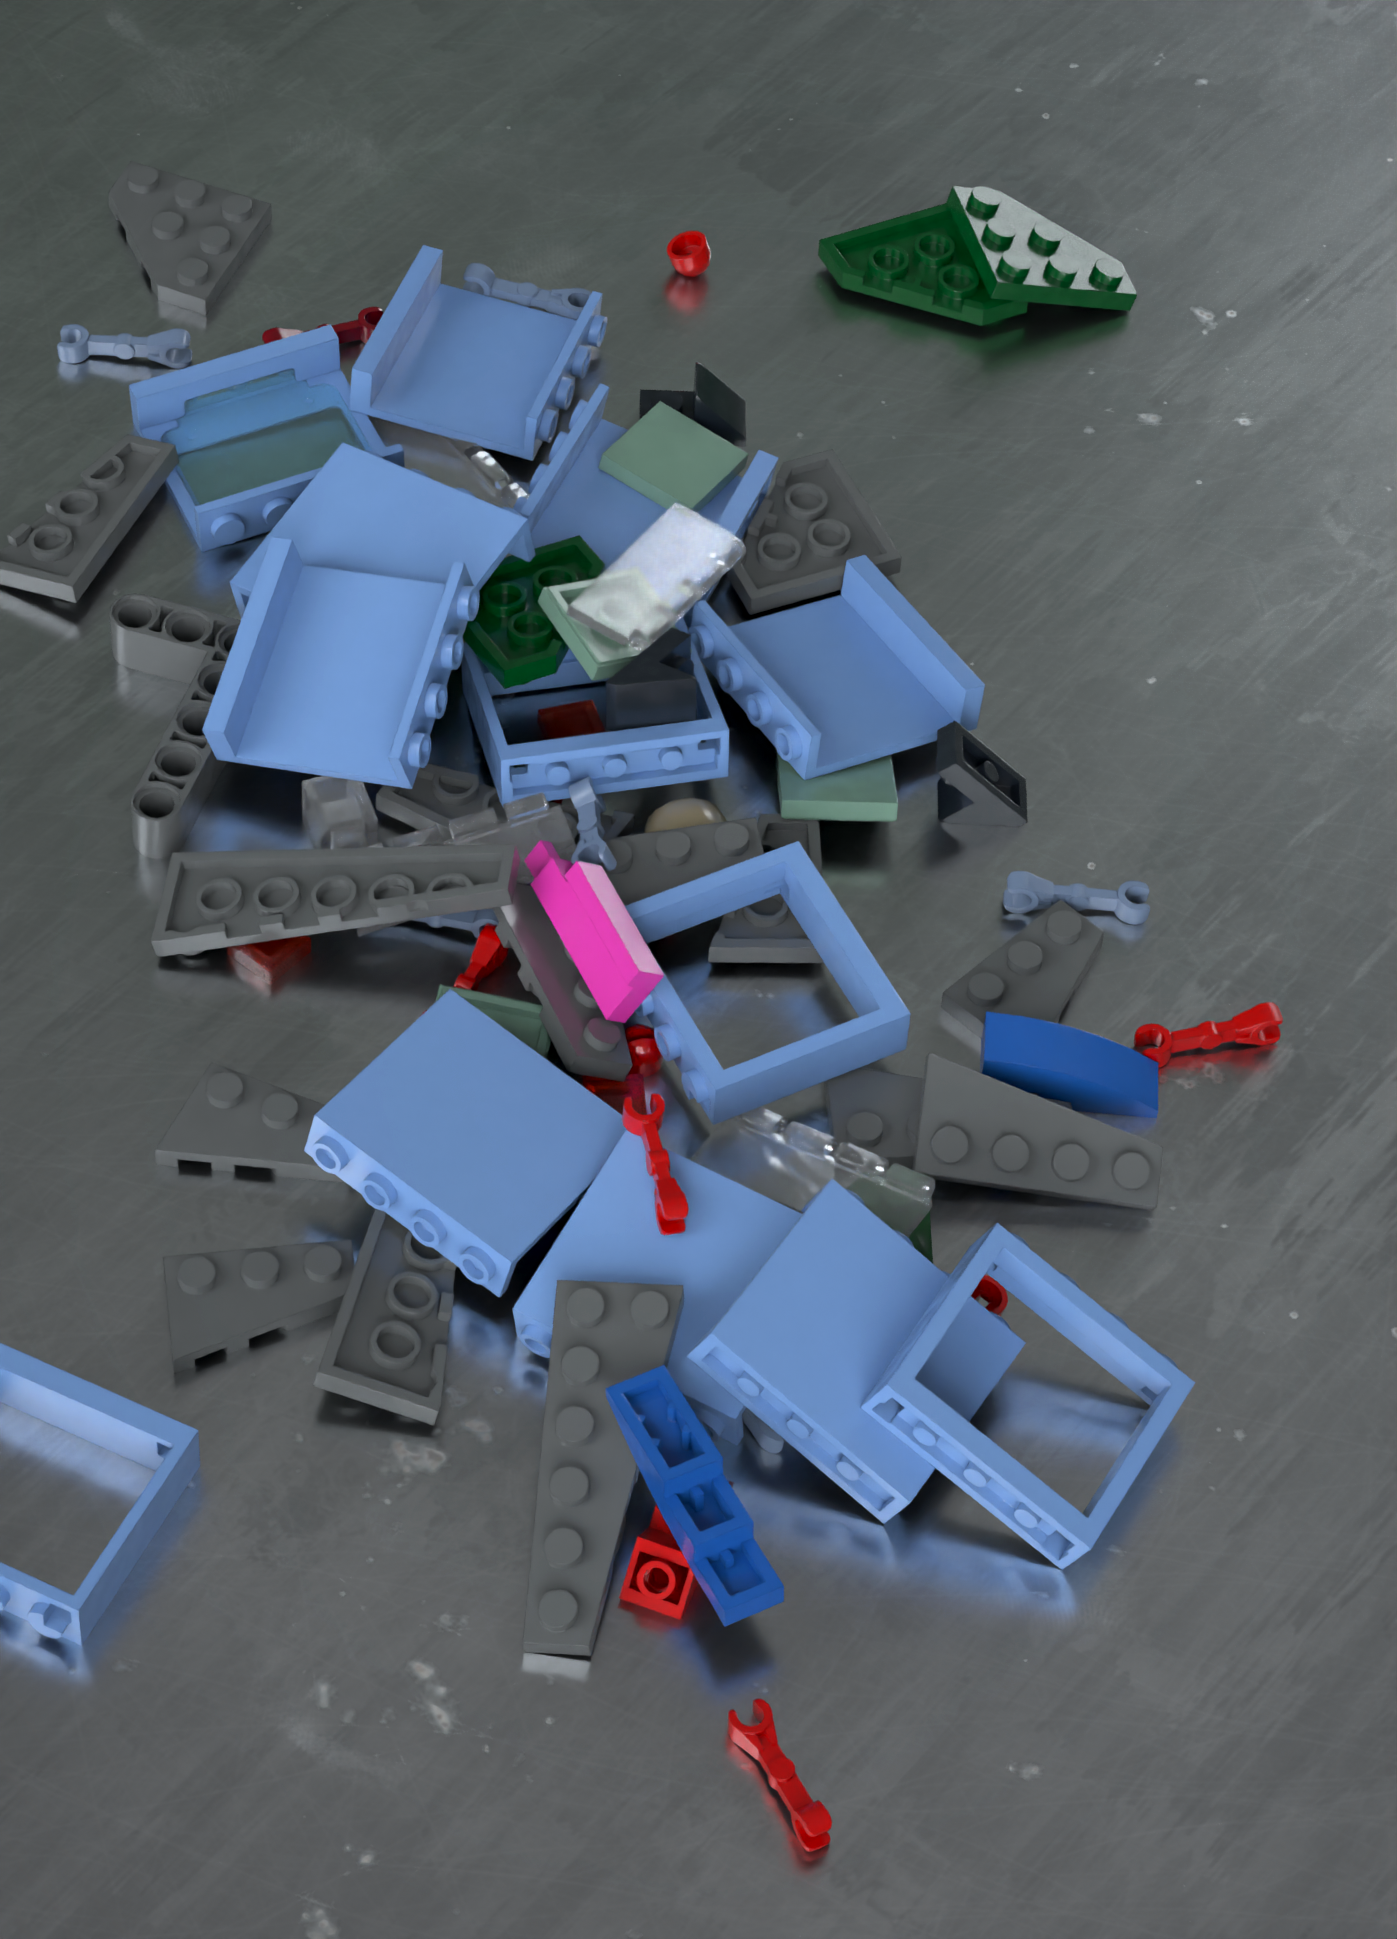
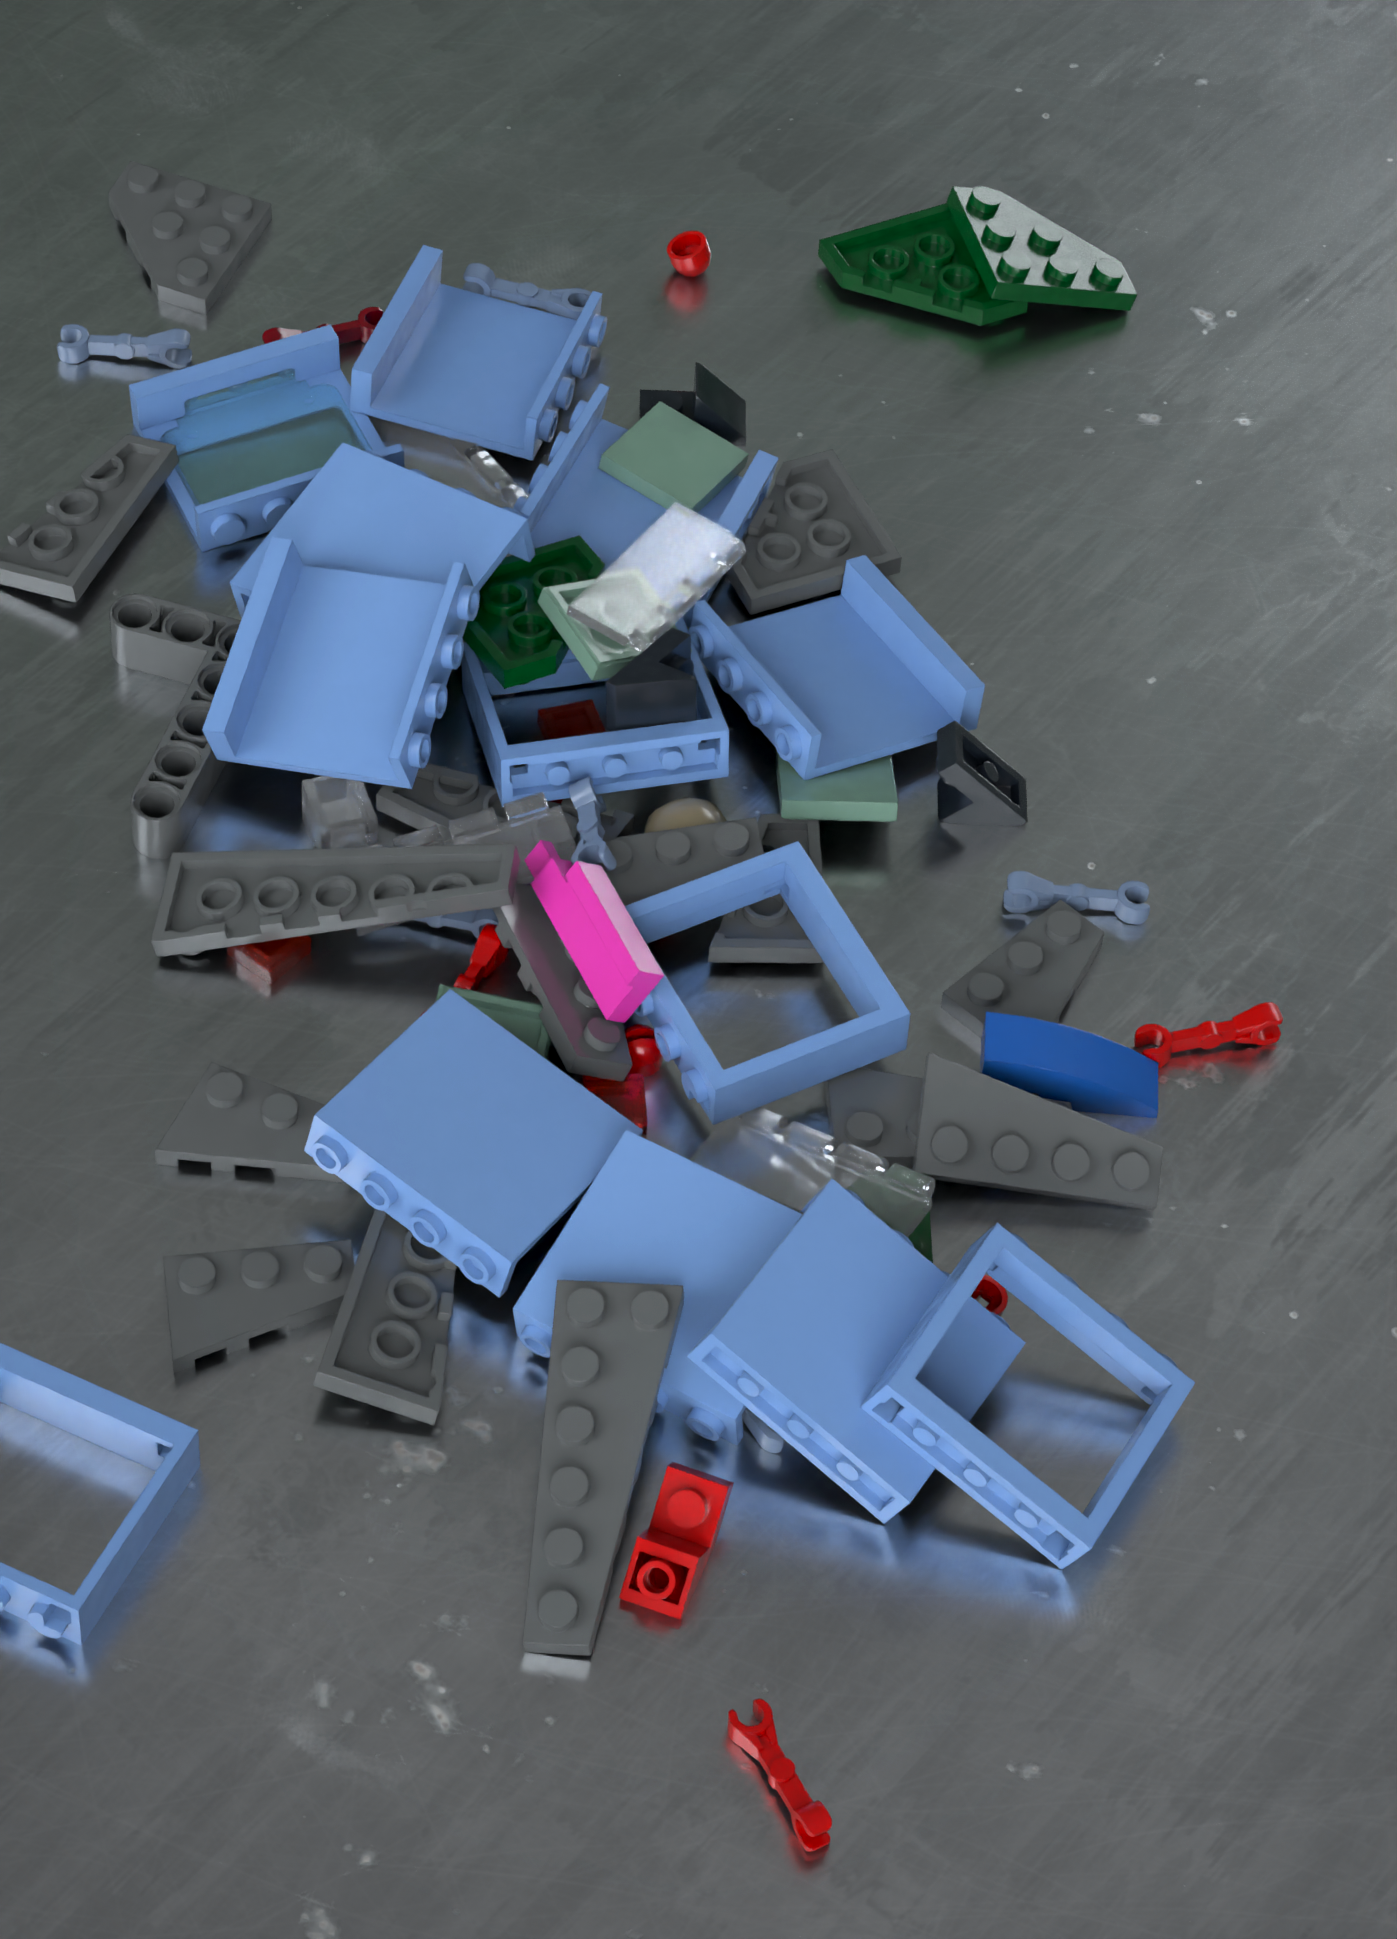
blue slope [606,1365,784,1627] -> none
red piece [622,1093,689,1235] -> none

